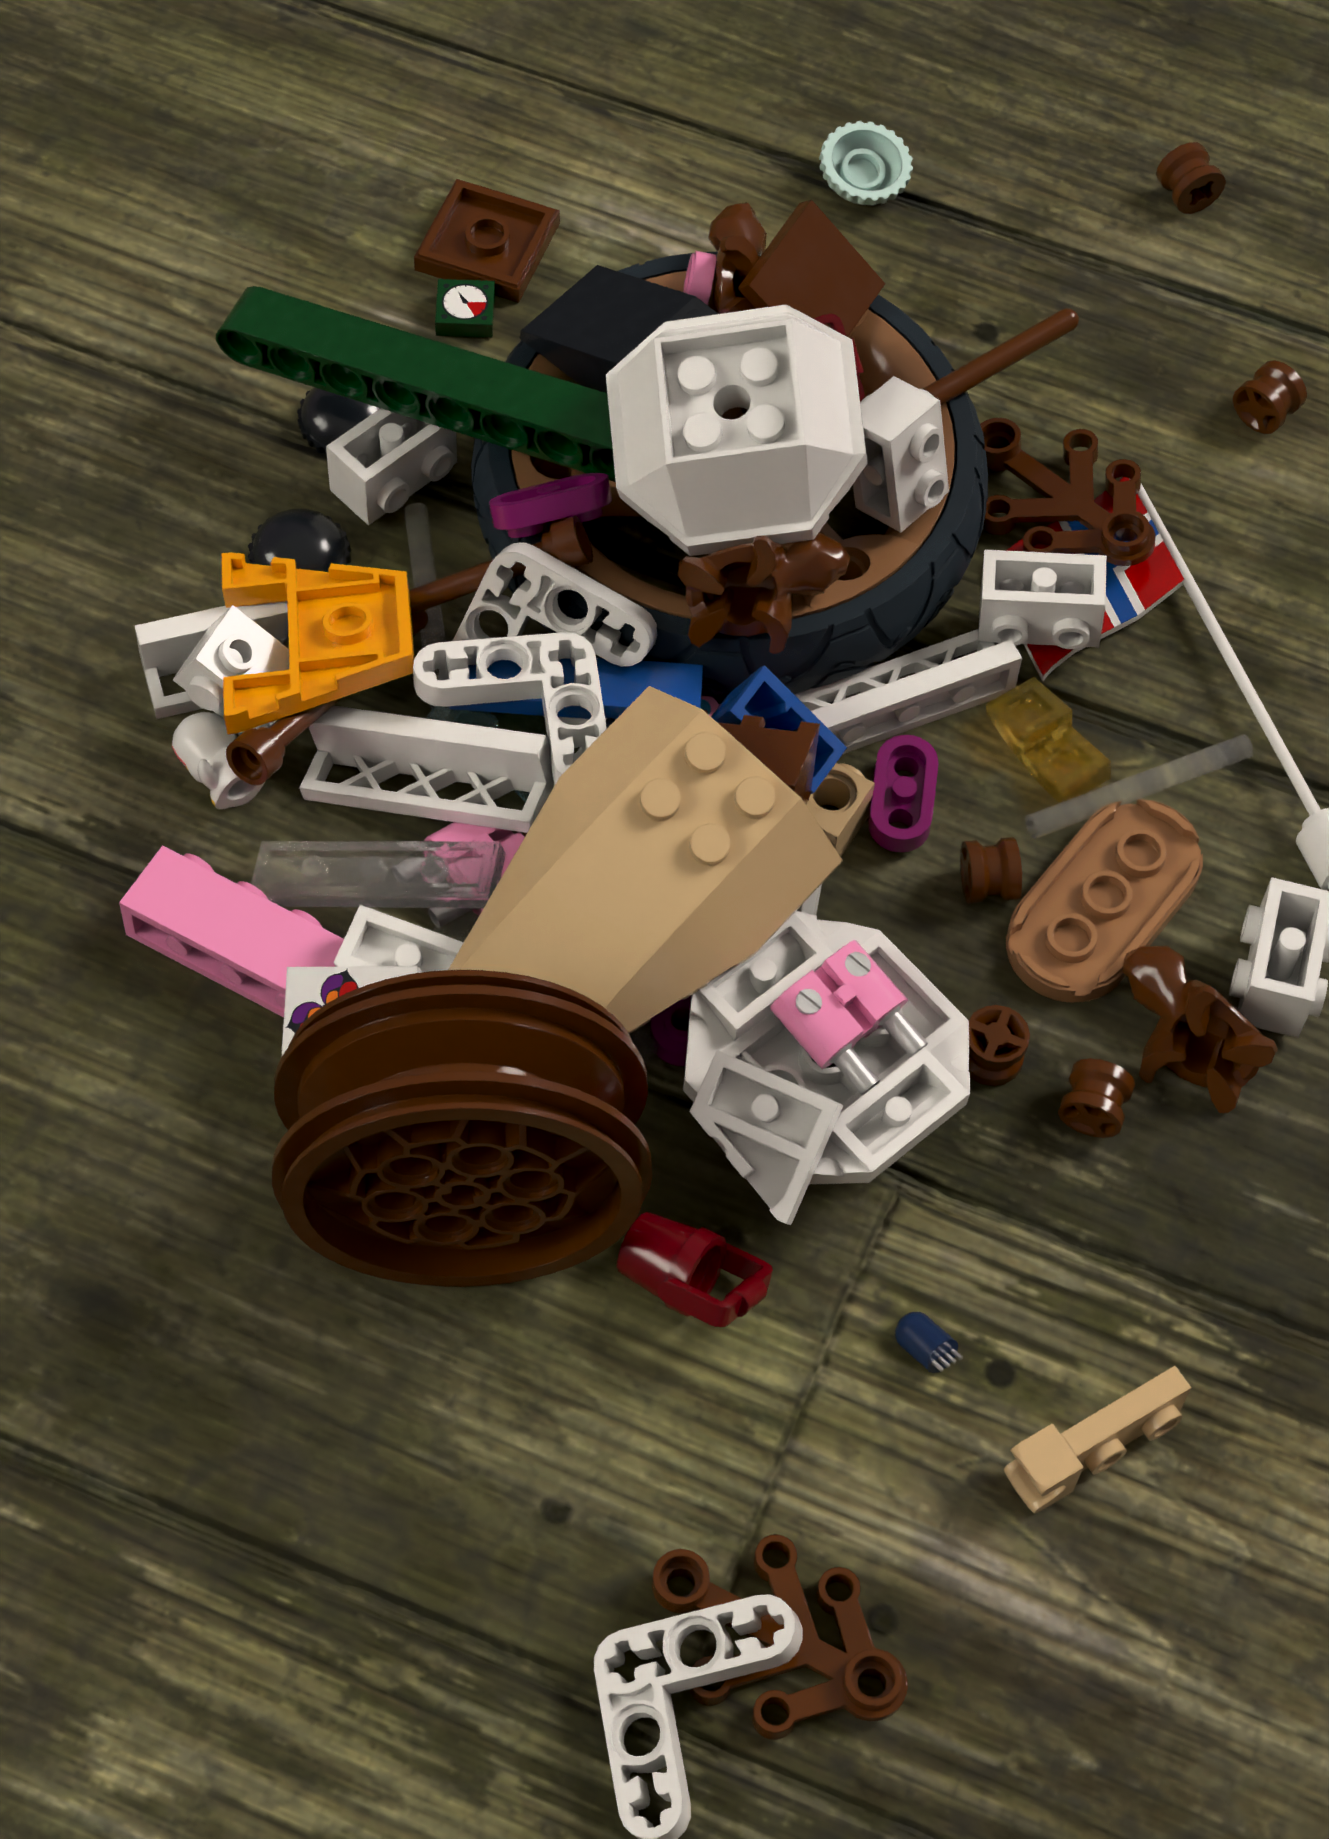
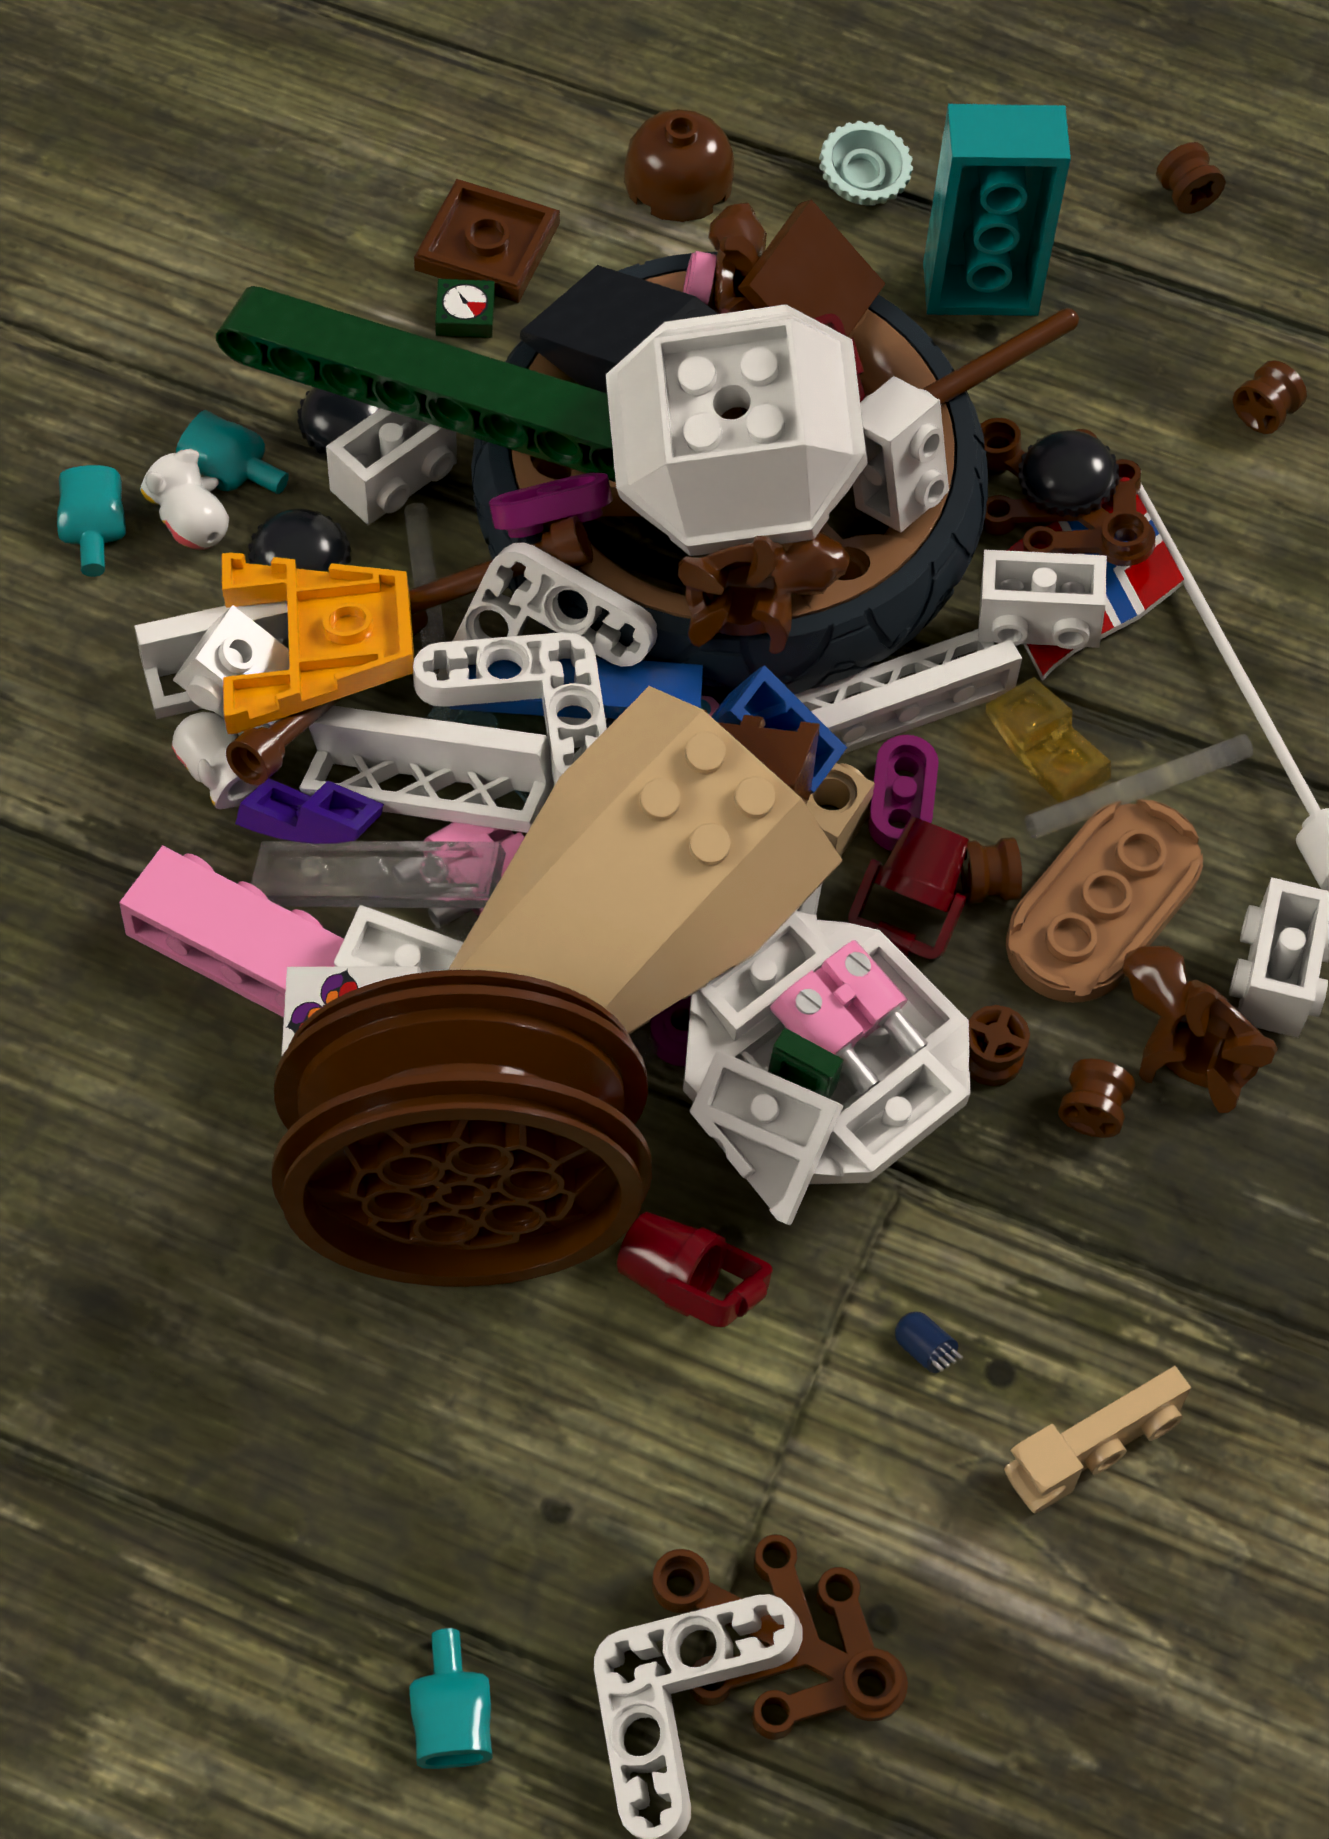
none -> teal piece [57,465,126,577]
none -> white animal [140,449,229,550]
none -> teal piece [176,410,289,494]
none -> dark purple slope [235,779,384,844]
none -> teal piece [409,1628,493,1769]
none -> reddish brown cylinder [624,109,734,222]
none -> dark green tile [768,1028,844,1099]
none -> dark red piece [848,816,969,959]
none -> teal brick [923,104,1071,316]
none -> black hat [1018,430,1119,517]

